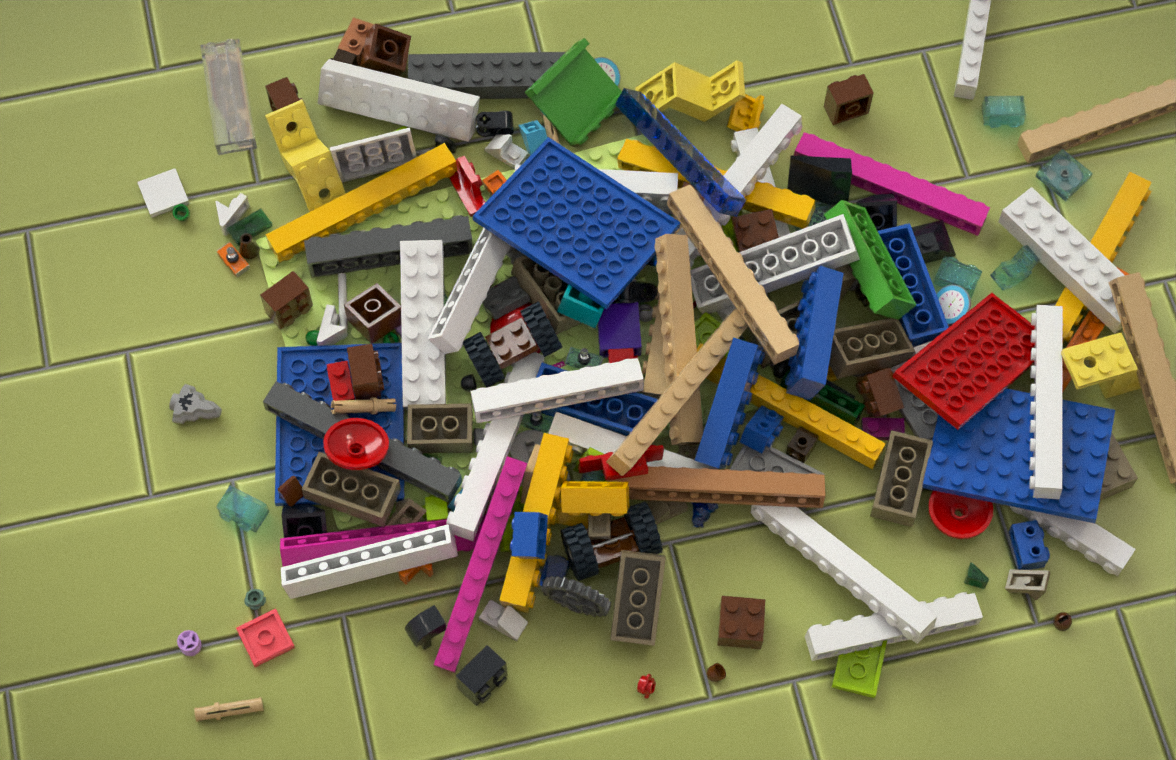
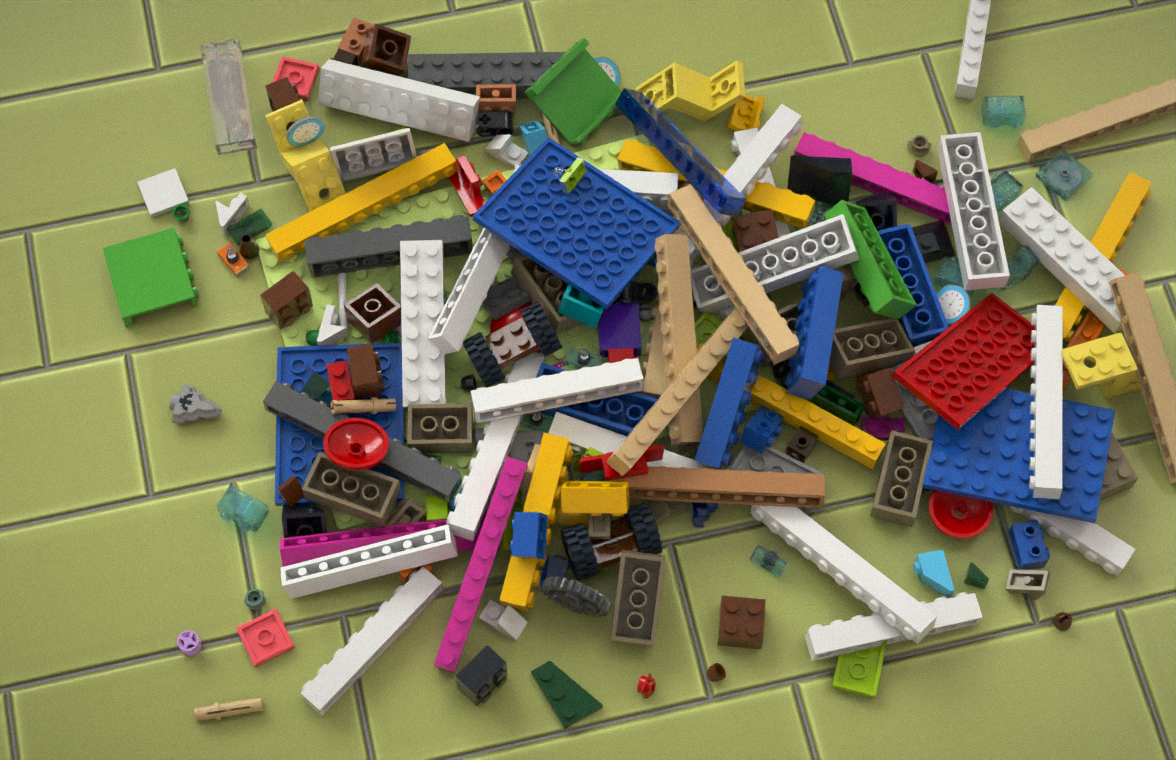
black brick [405,605,446,650] -> none
black tile [435,134,457,154] -> none
reddish brown brick [824,74,874,125] -> none
none -> bright green panel [103,228,199,327]
none -> coral tile [272,57,320,101]
none -> piece [286,116,325,146]
none -> clear green slope [301,372,331,402]
none -> white brick [301,566,443,716]
none -> nougat brick [476,84,516,114]
none -> dark green wing [531,661,603,729]
none -> lime piece [553,158,587,194]
none -> clear light blue piece [750,545,788,578]
none -> dark tan plate [907,135,931,156]
none -> reddish brown slope [913,160,938,183]
none -> medium azure slope [913,550,954,598]
none -> white brick [937,132,1010,290]
none -> clear light blue brick [990,170,1023,212]

